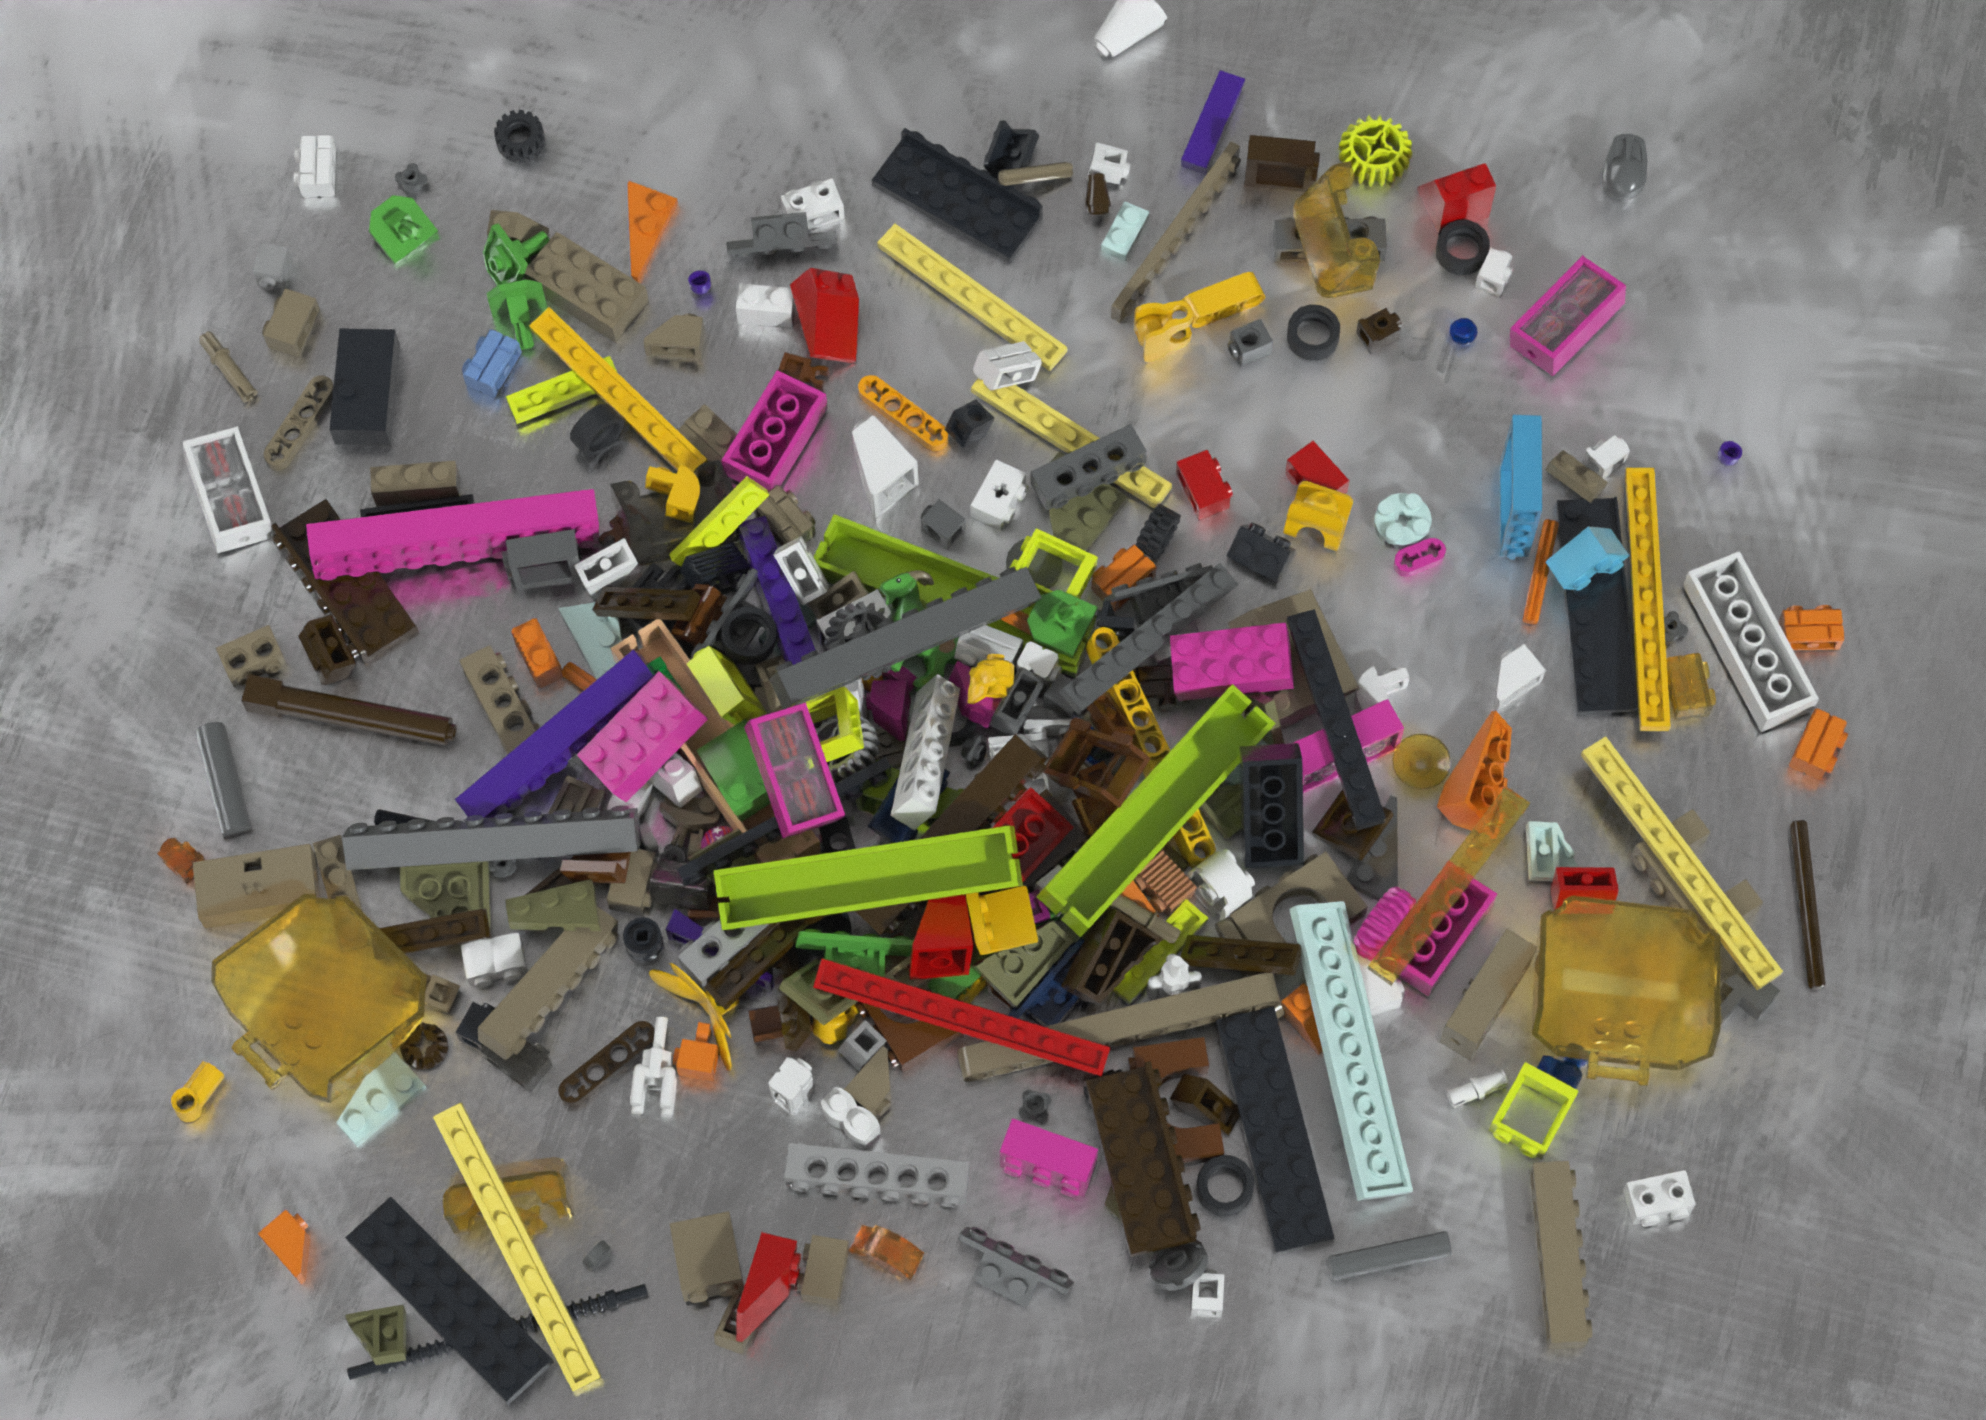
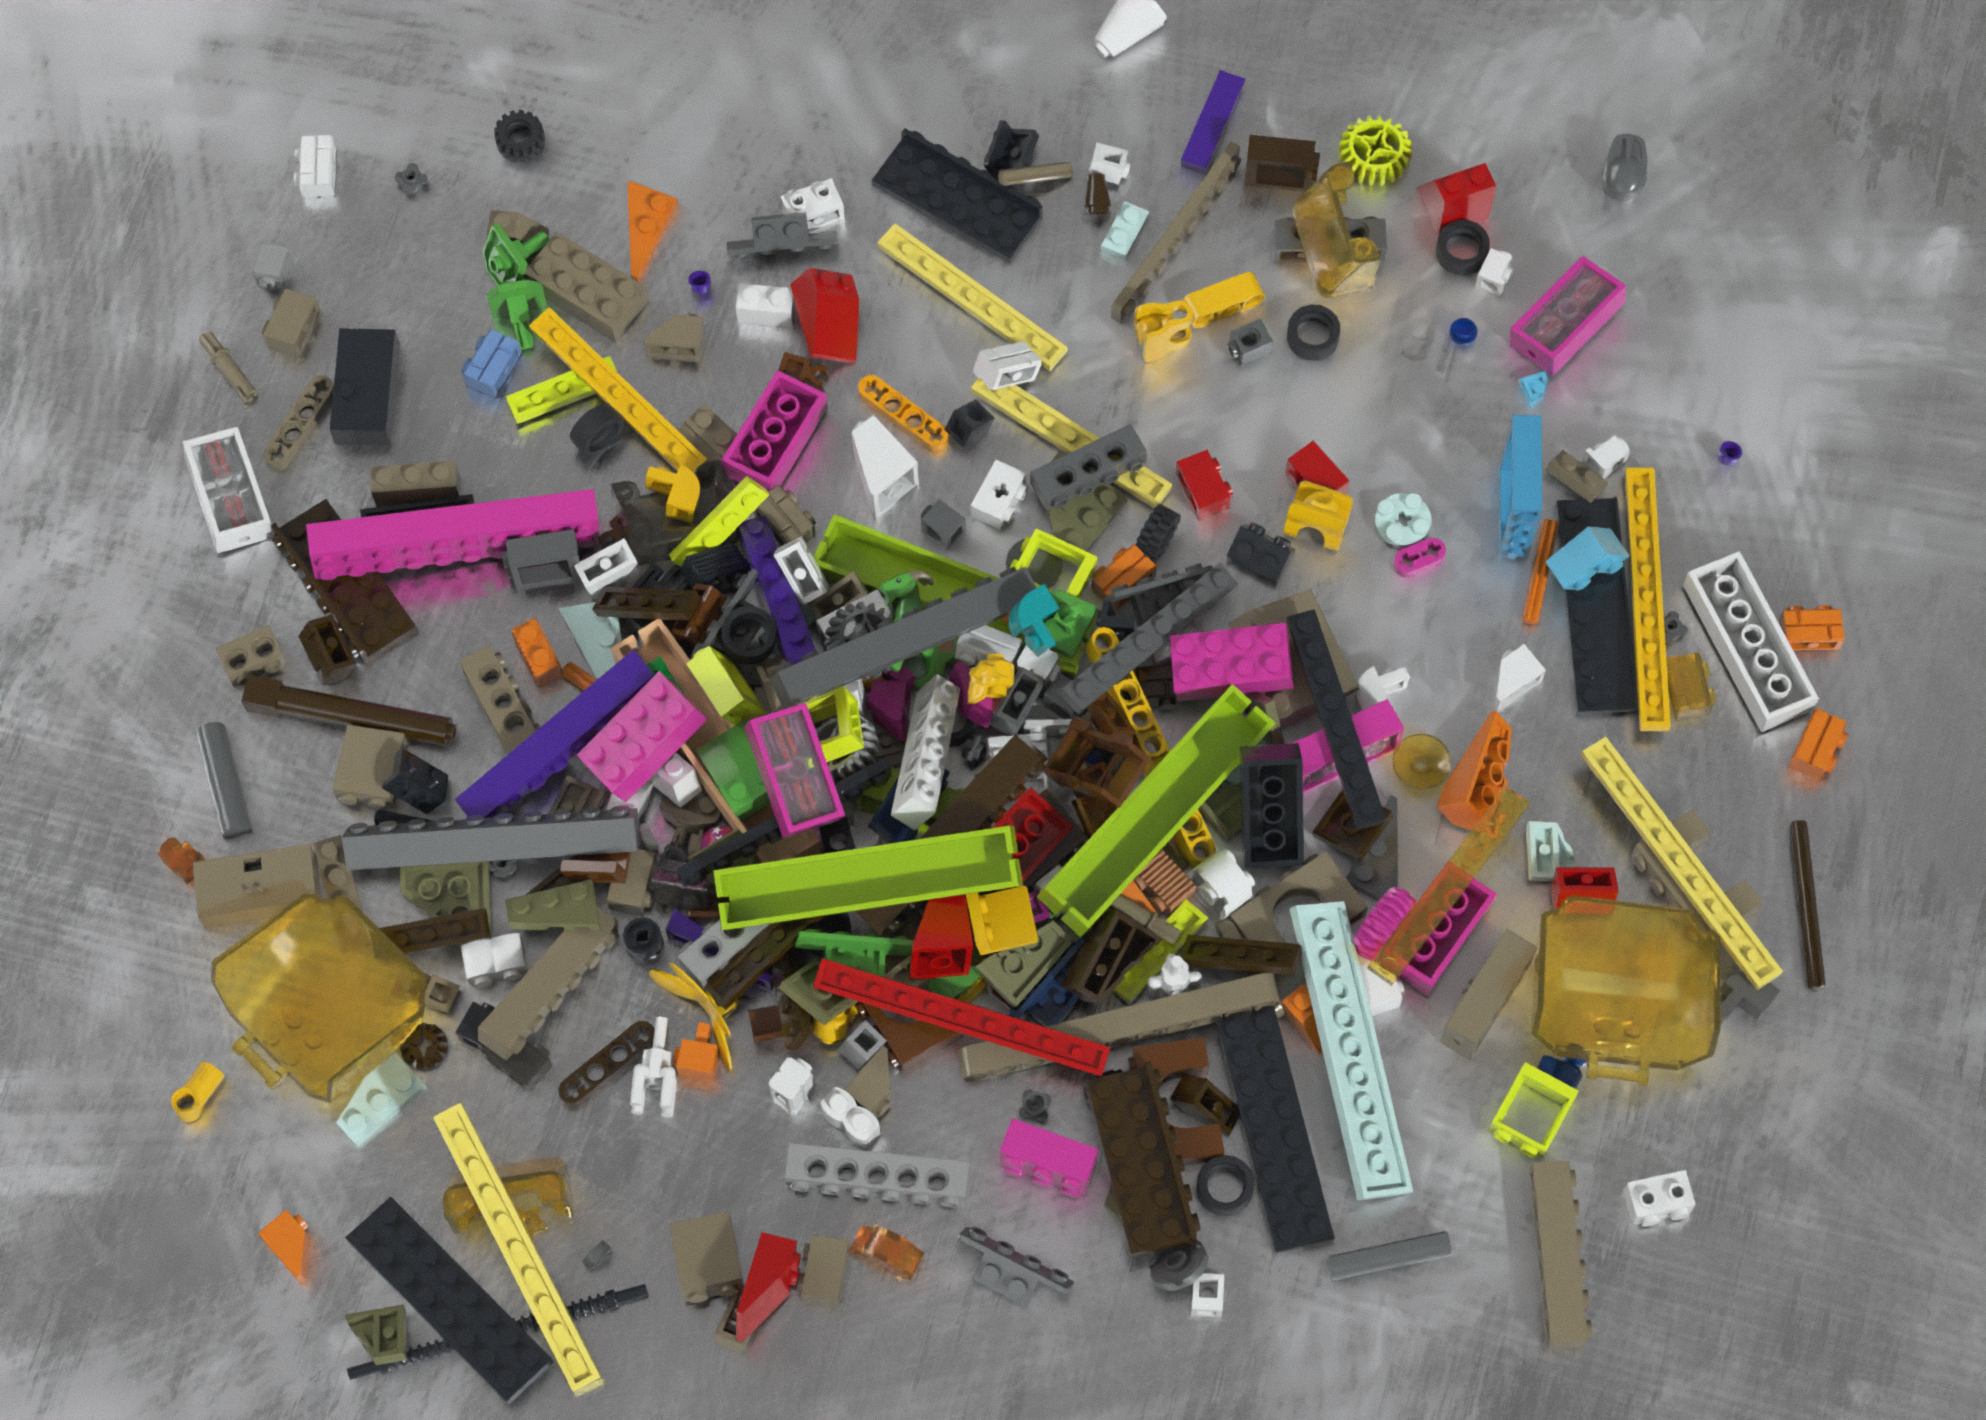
bright green piece [368,195,438,265] -> none
dark brown brick [1356,308,1402,354] -> none
white pin [1446,1069,1509,1109] -> none
none -> dark tan brick [332,725,408,810]
none -> black bracket [382,748,448,814]
none -> teal brick [1009,584,1060,657]
none -> medium azure tile [1518,370,1548,406]

